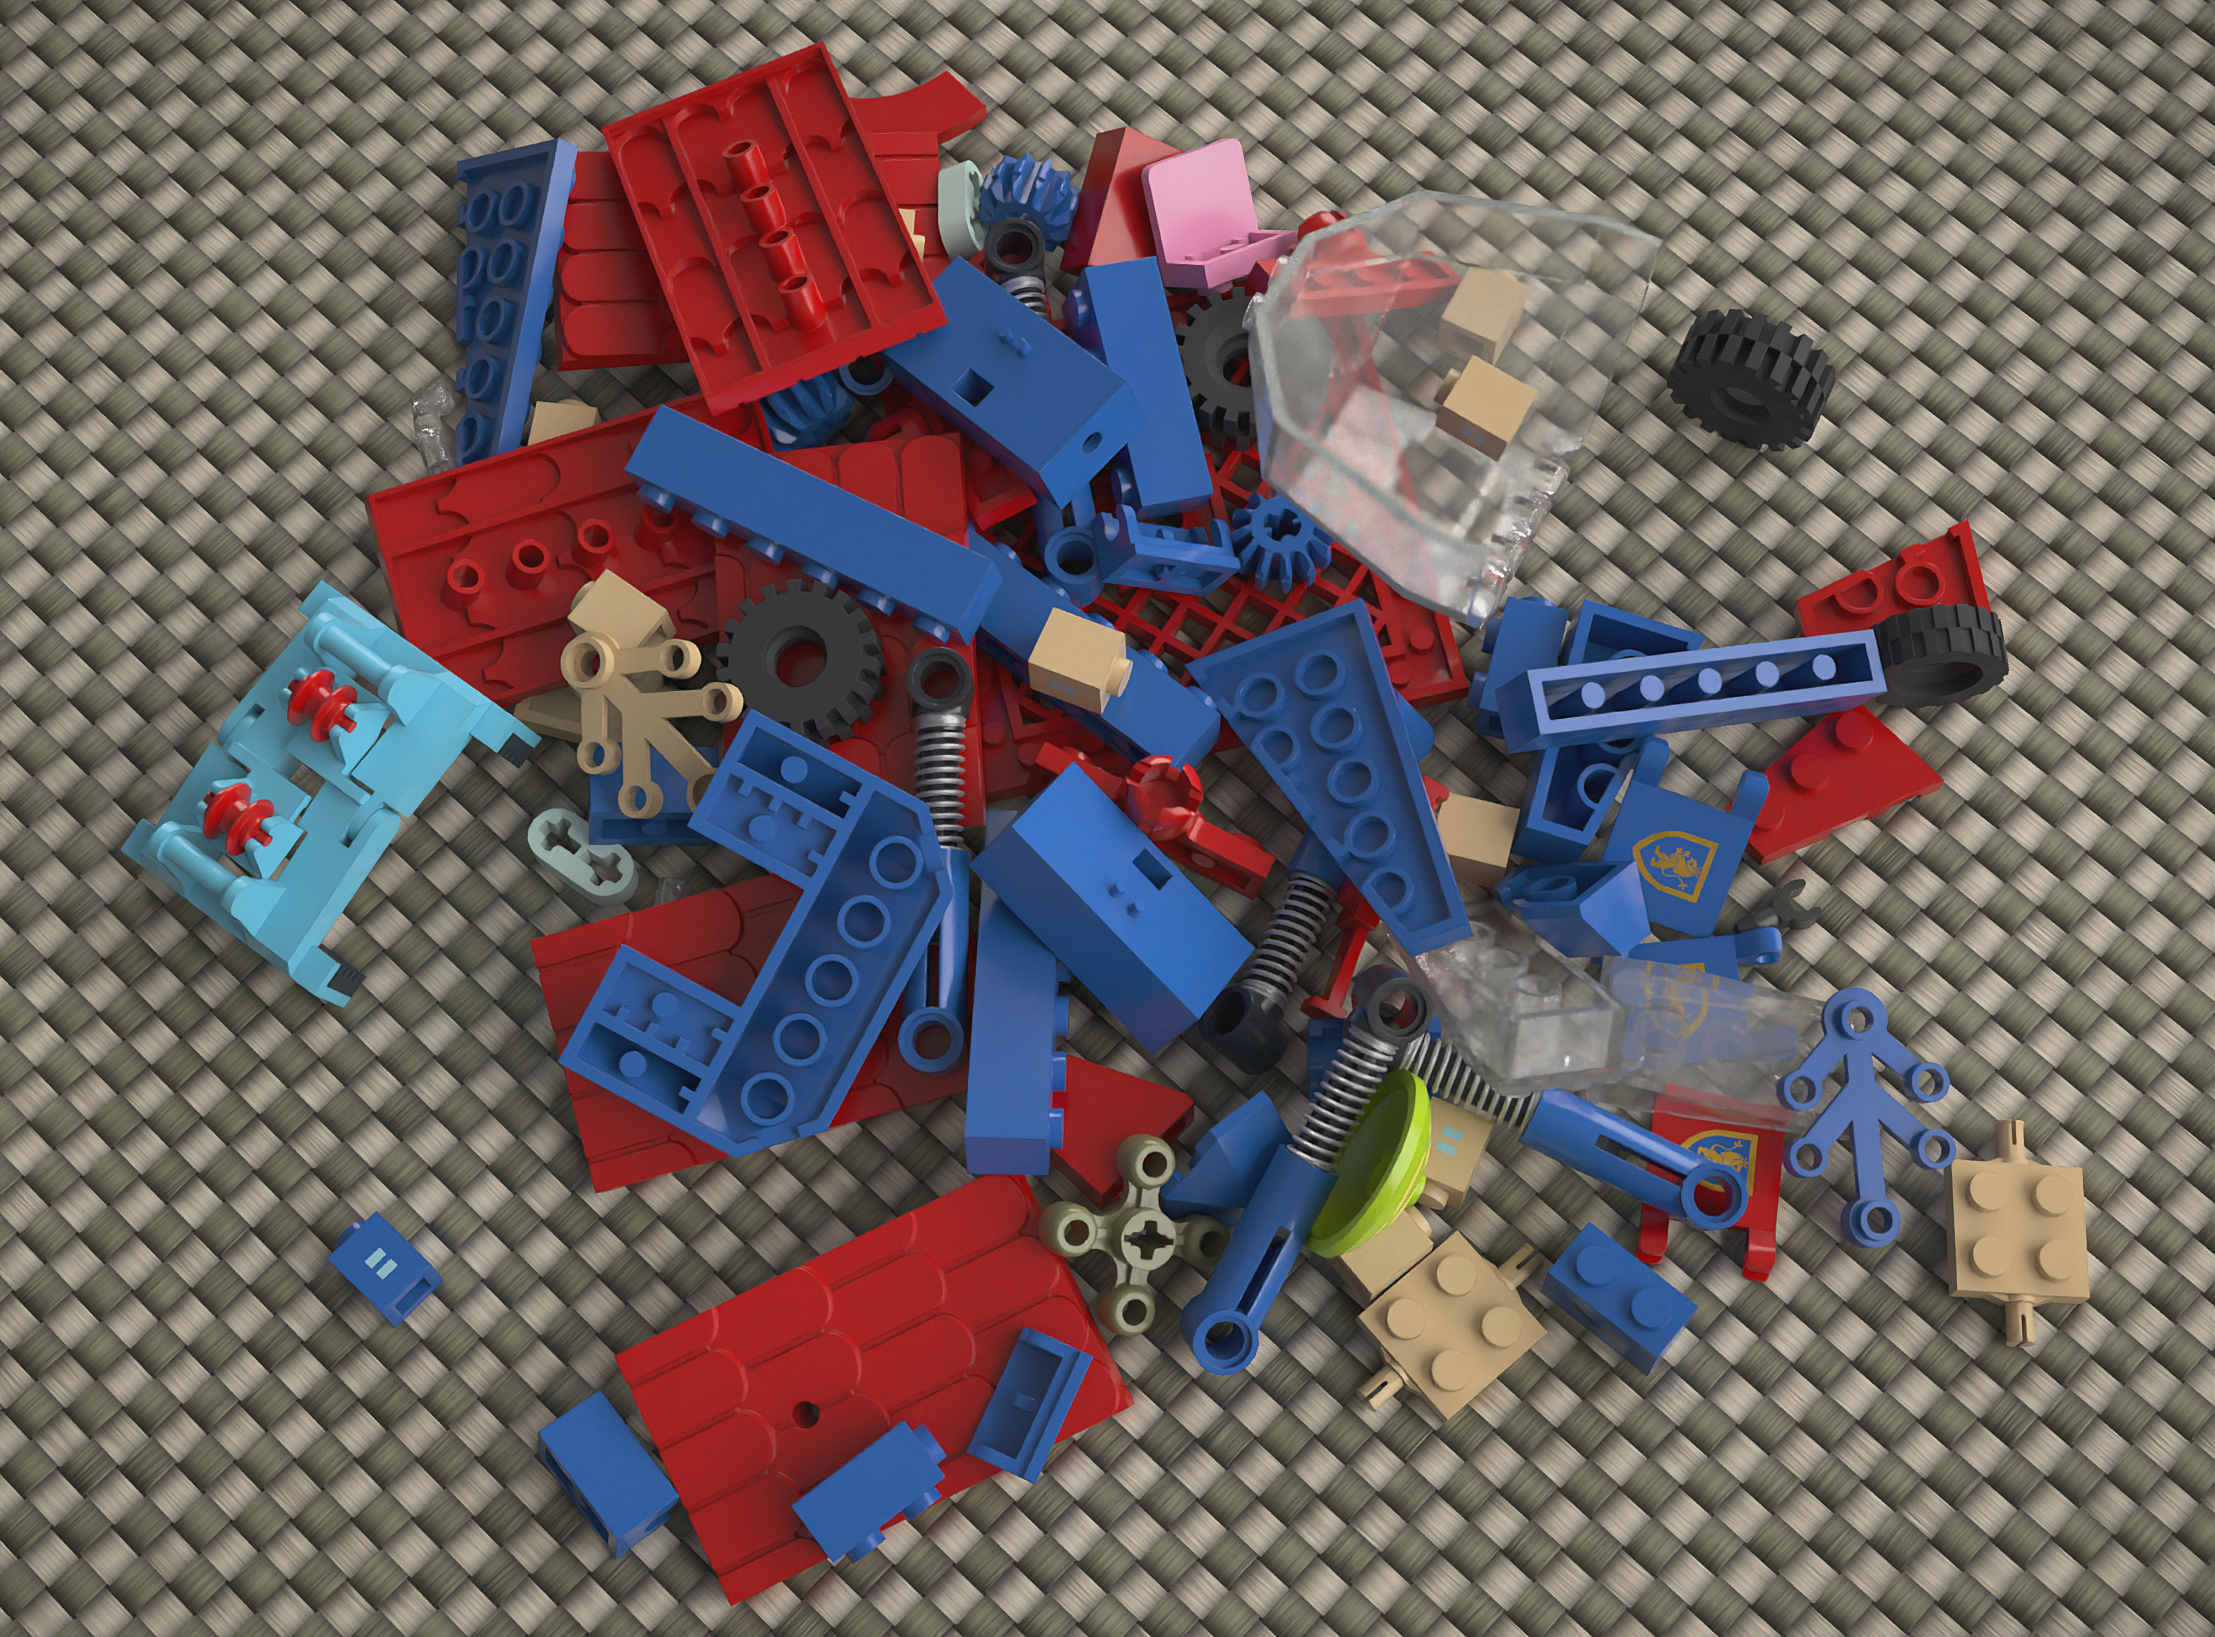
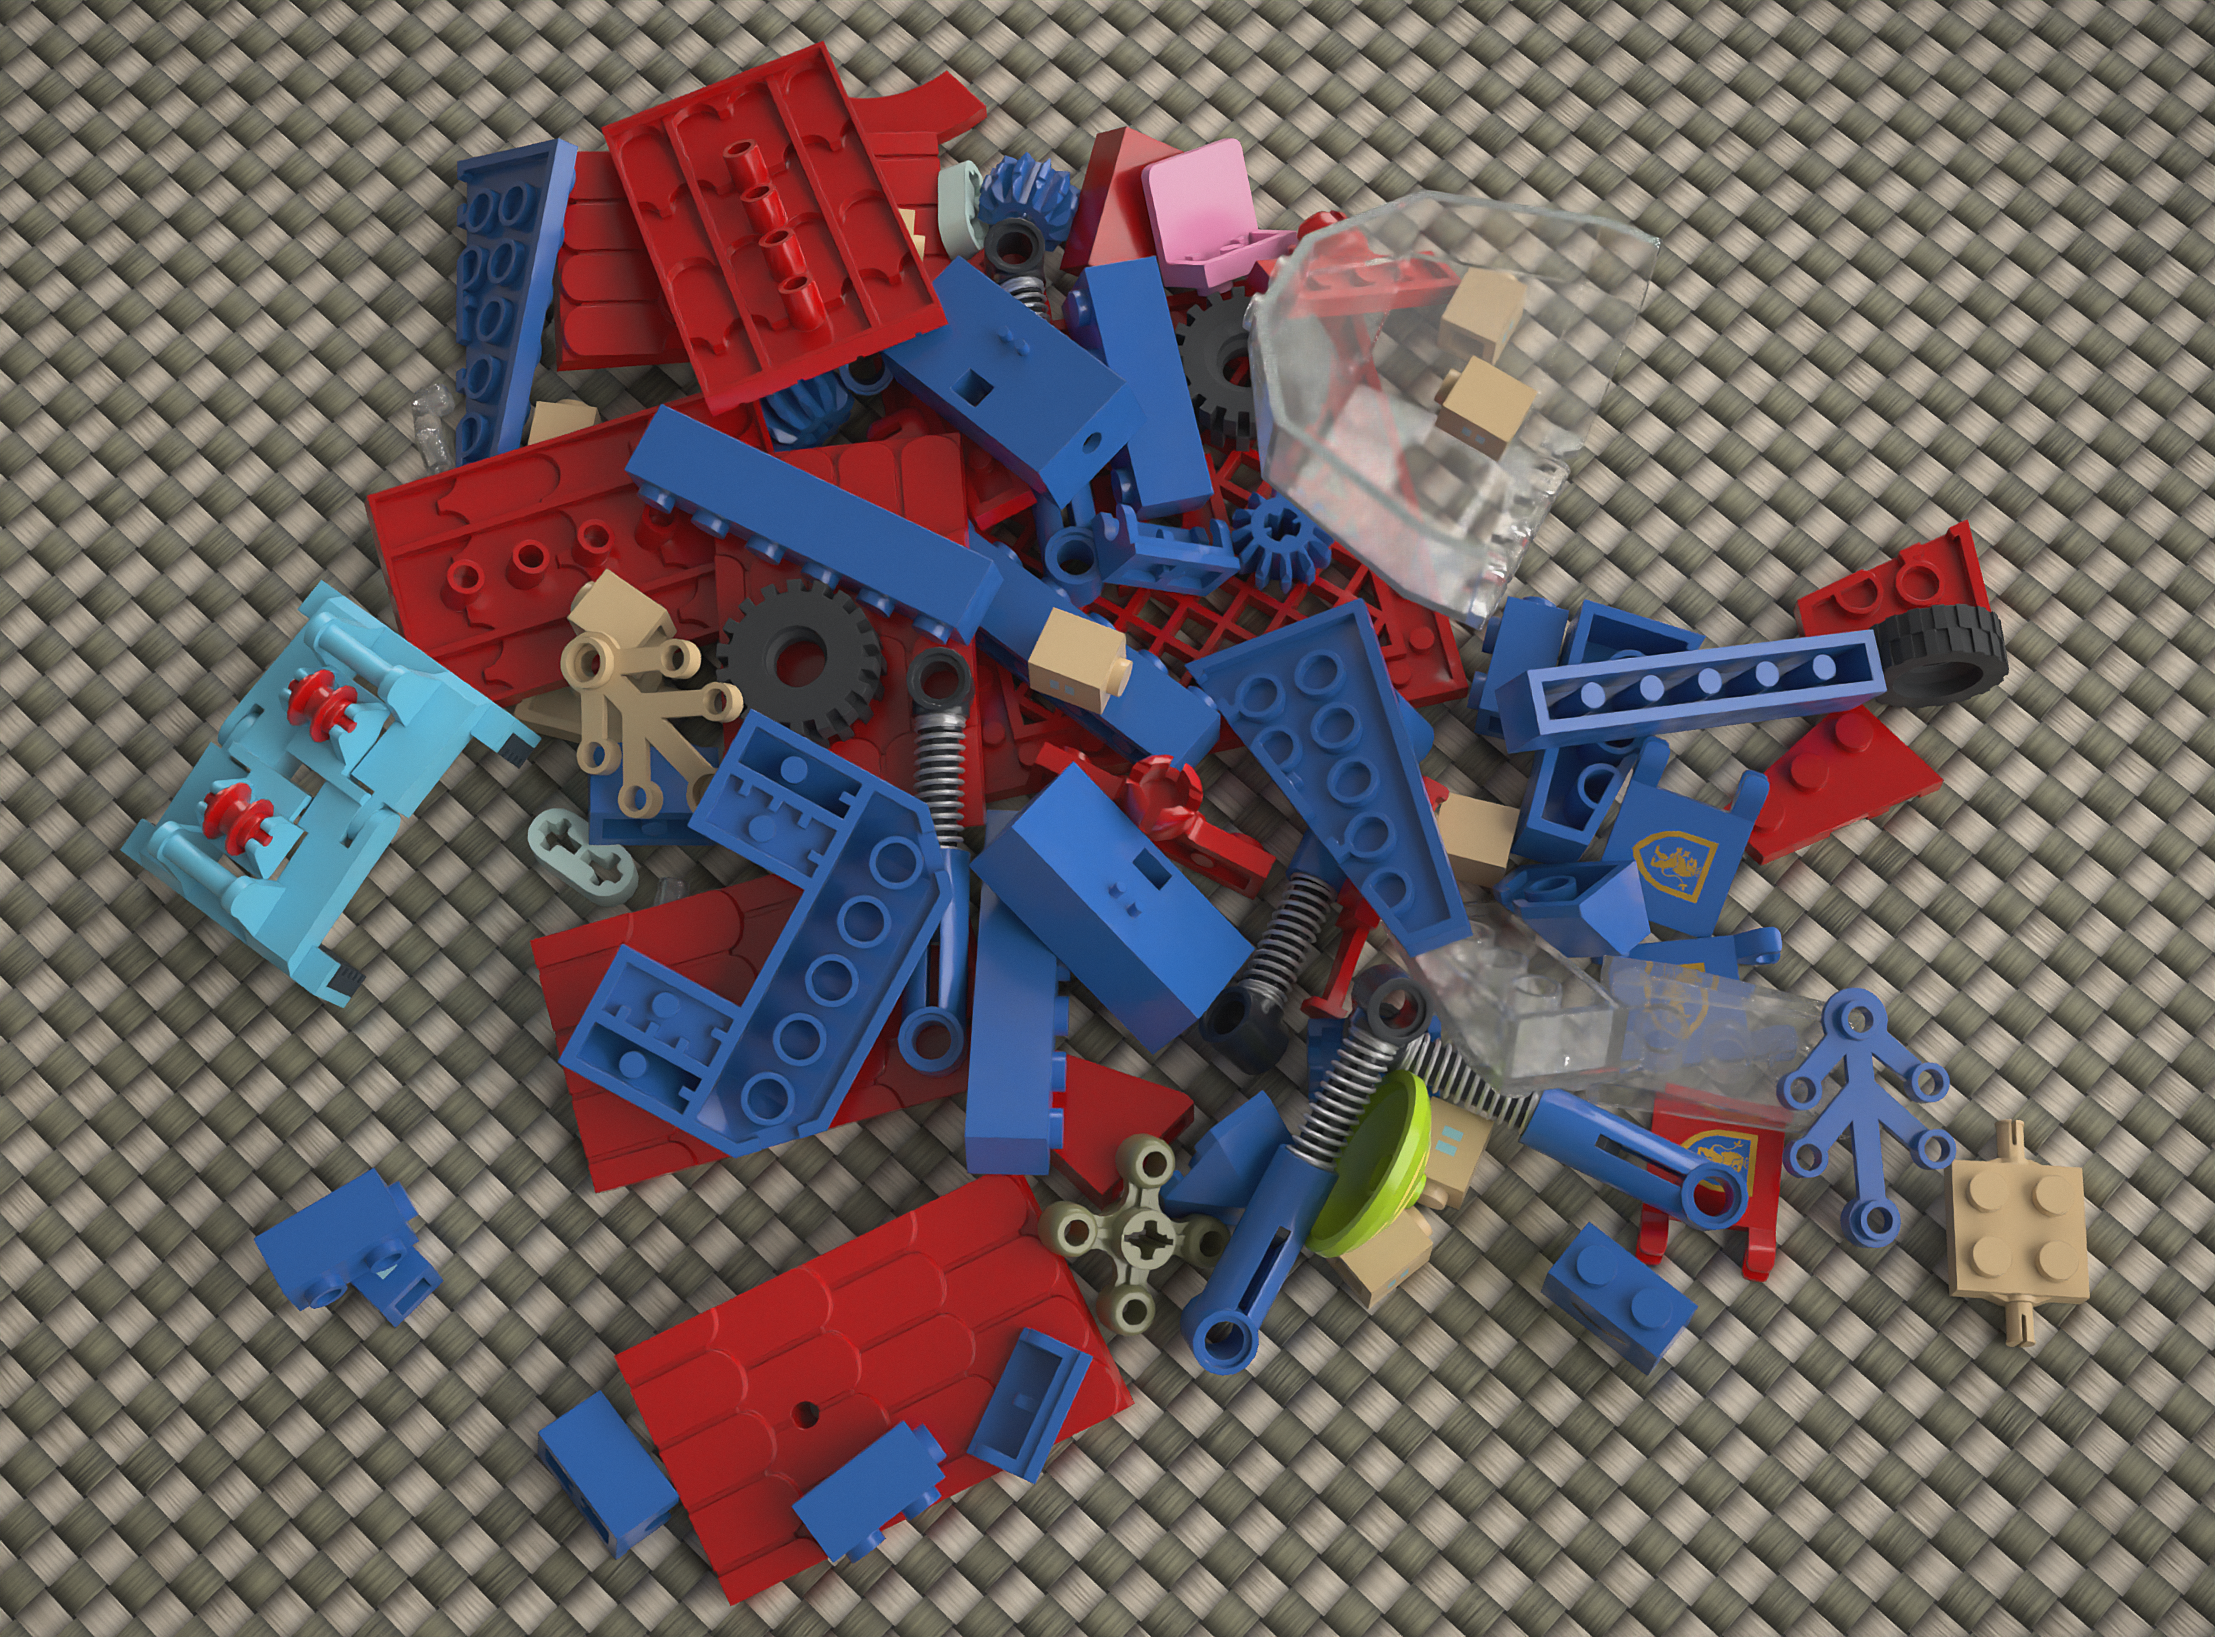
tan plate [1355,1230,1548,1424] -> none
black tyre [1667,309,1836,452] -> none
pearl dark grey piece [1733,879,1822,934] -> none
none -> blue brick [253,1168,419,1311]

